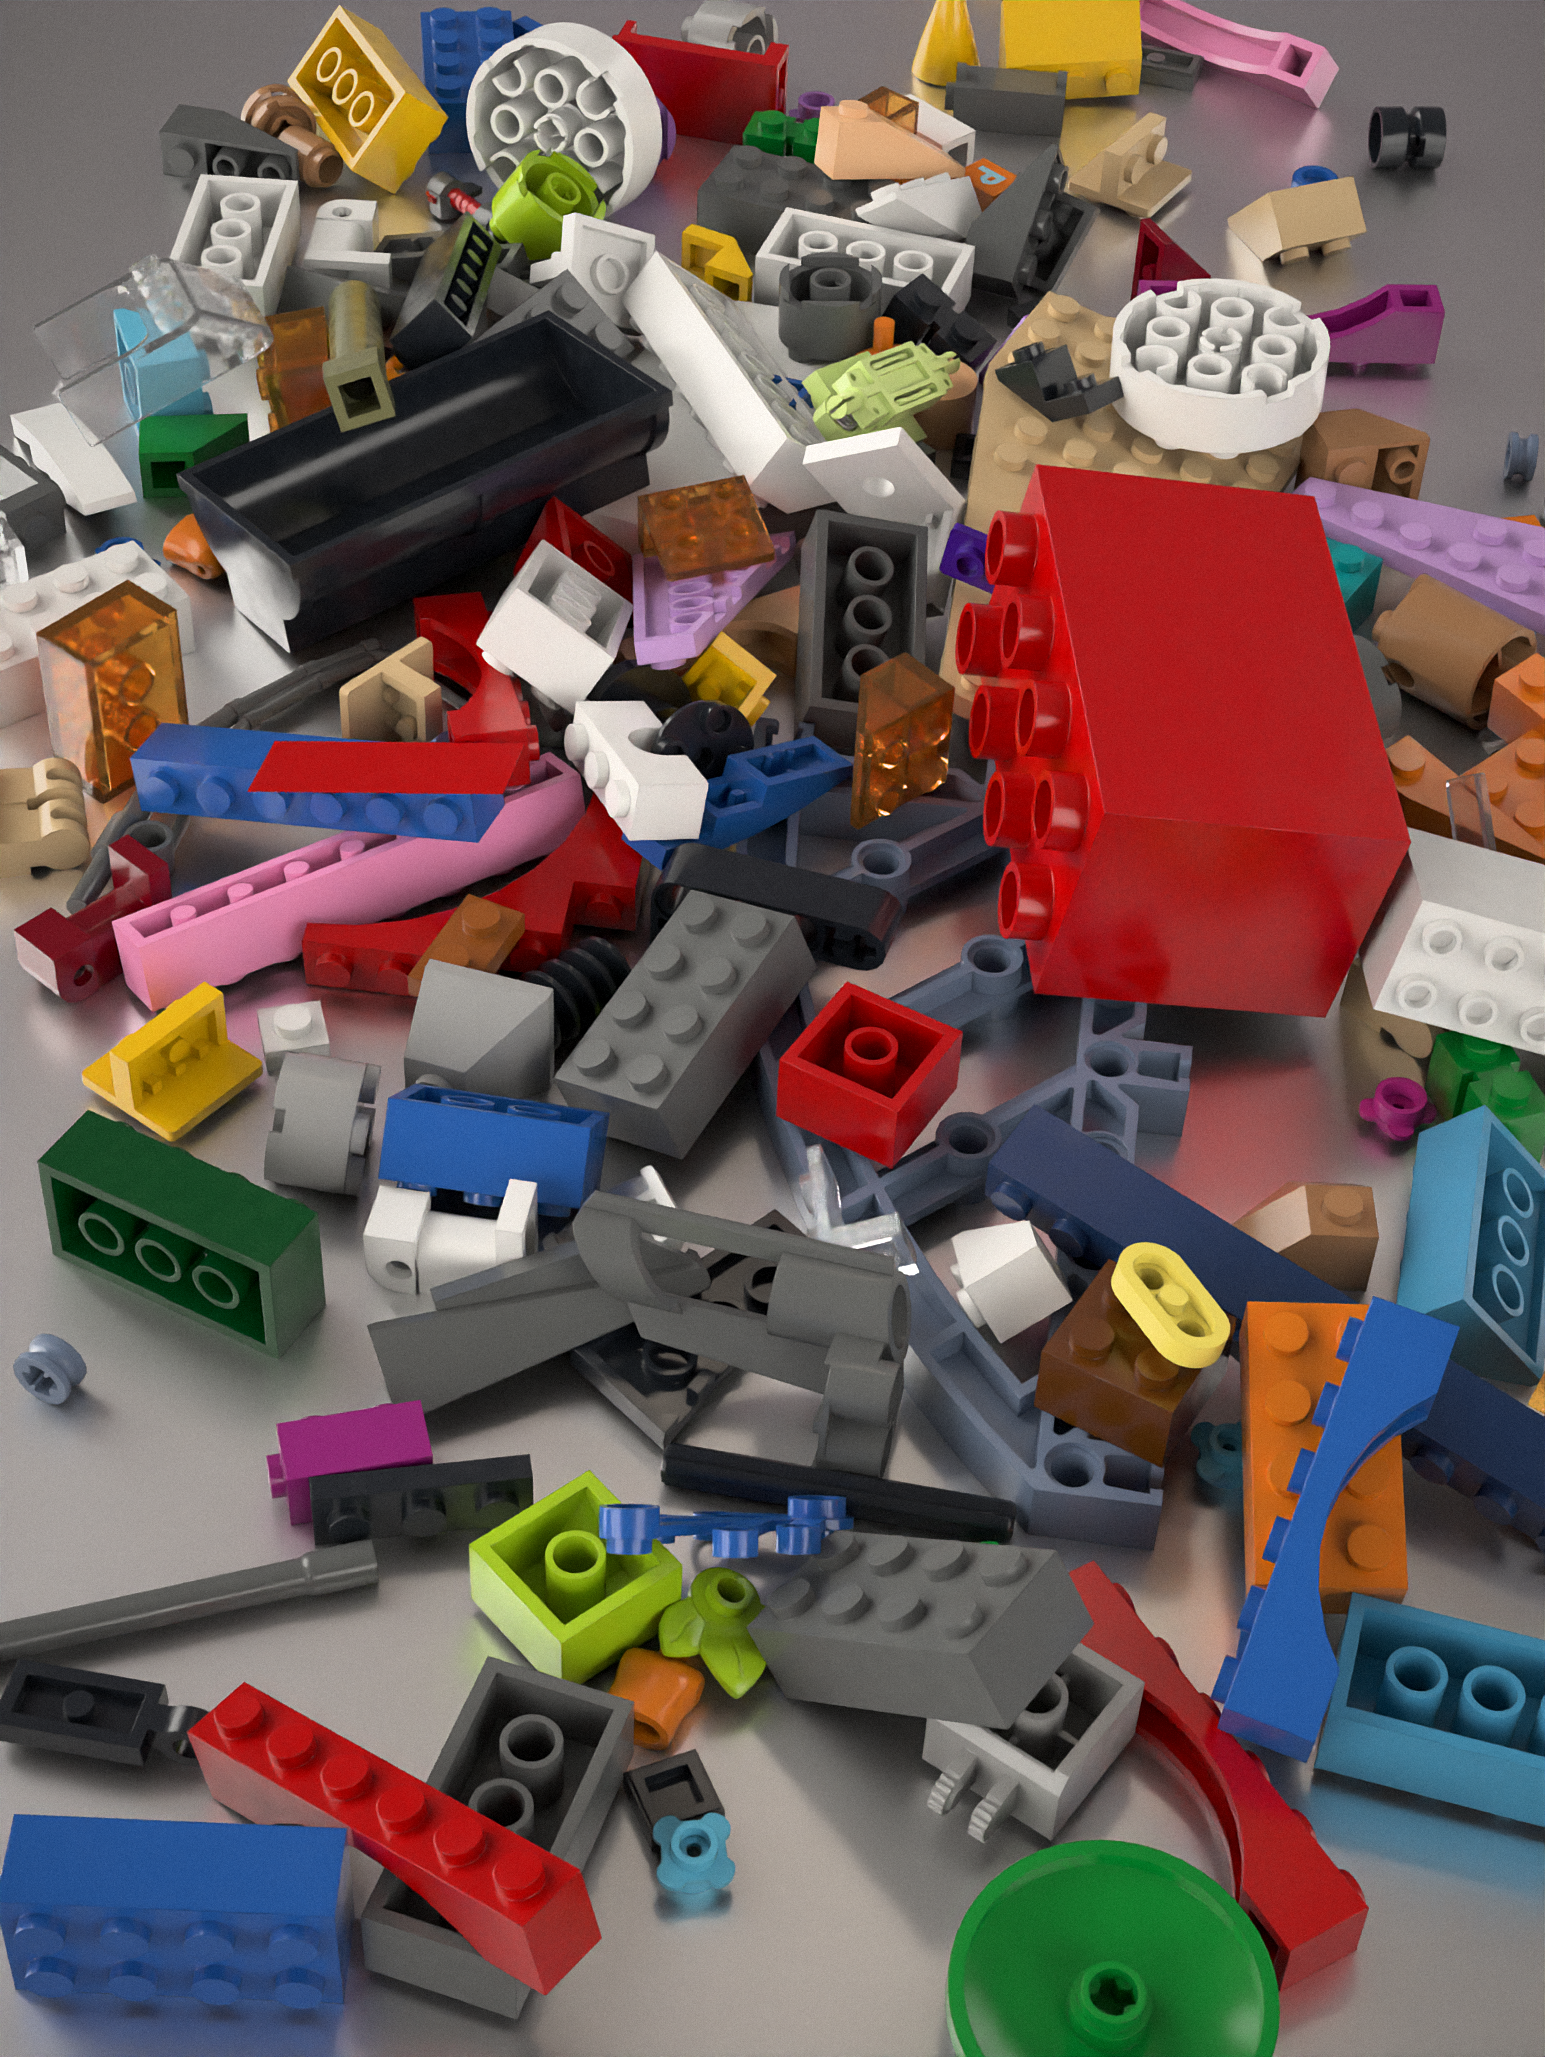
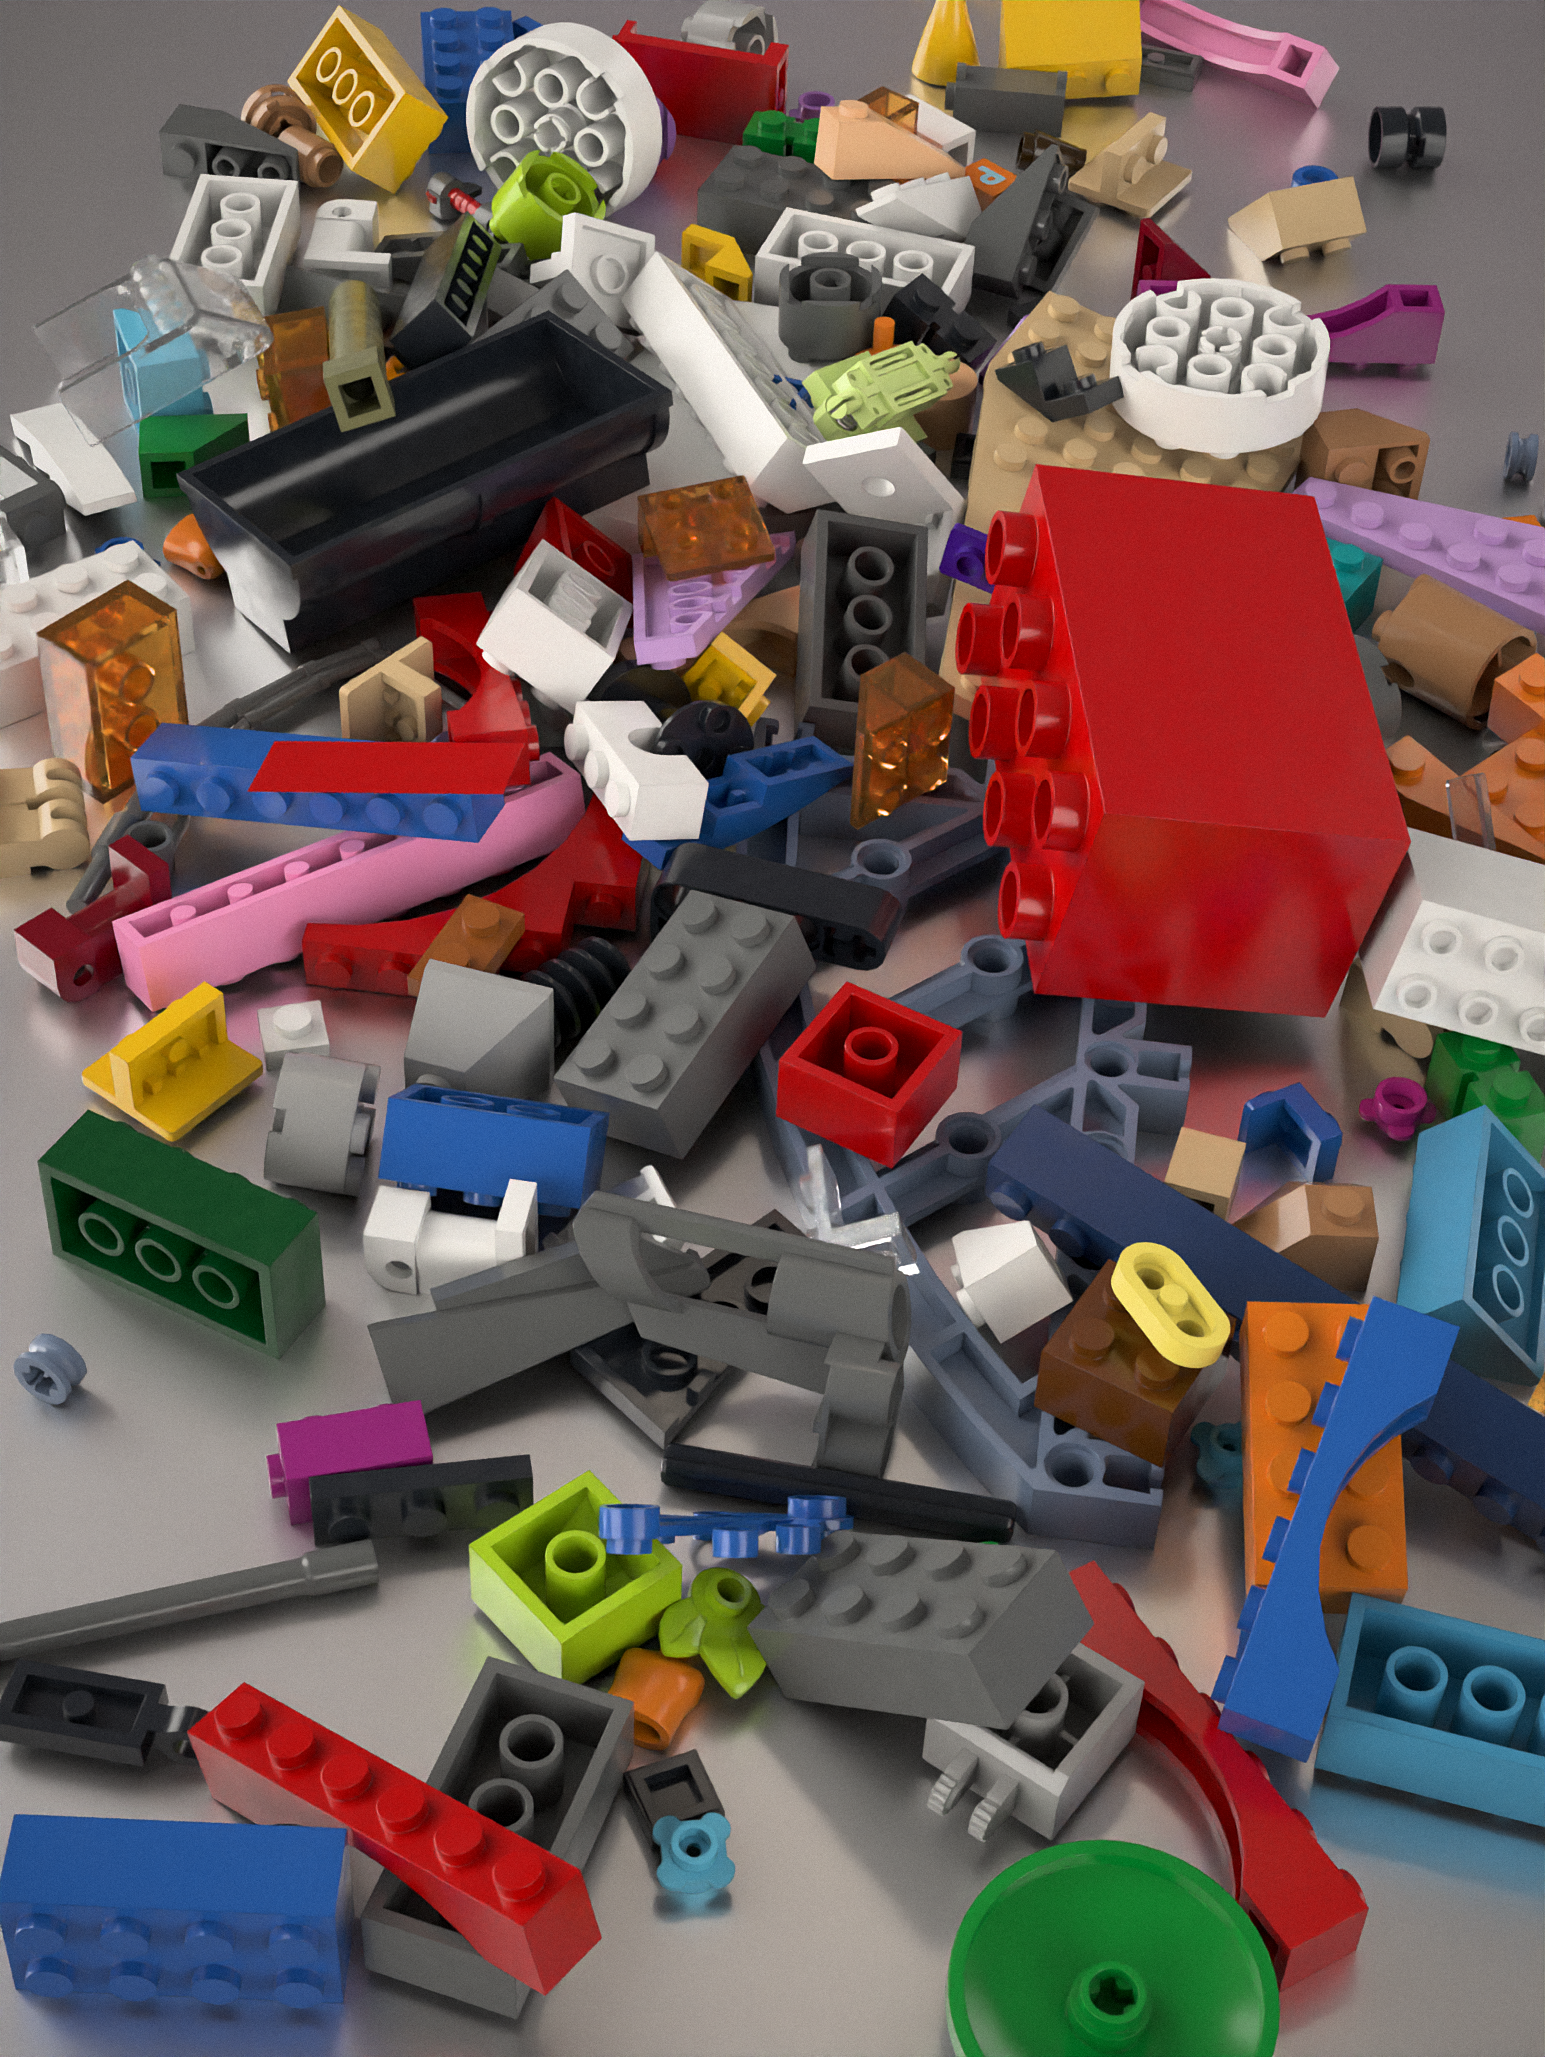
none -> dark brown cone [1015,129,1087,177]
none -> tan brick [1164,1127,1246,1221]
none -> blue bracket [1237,1082,1343,1182]

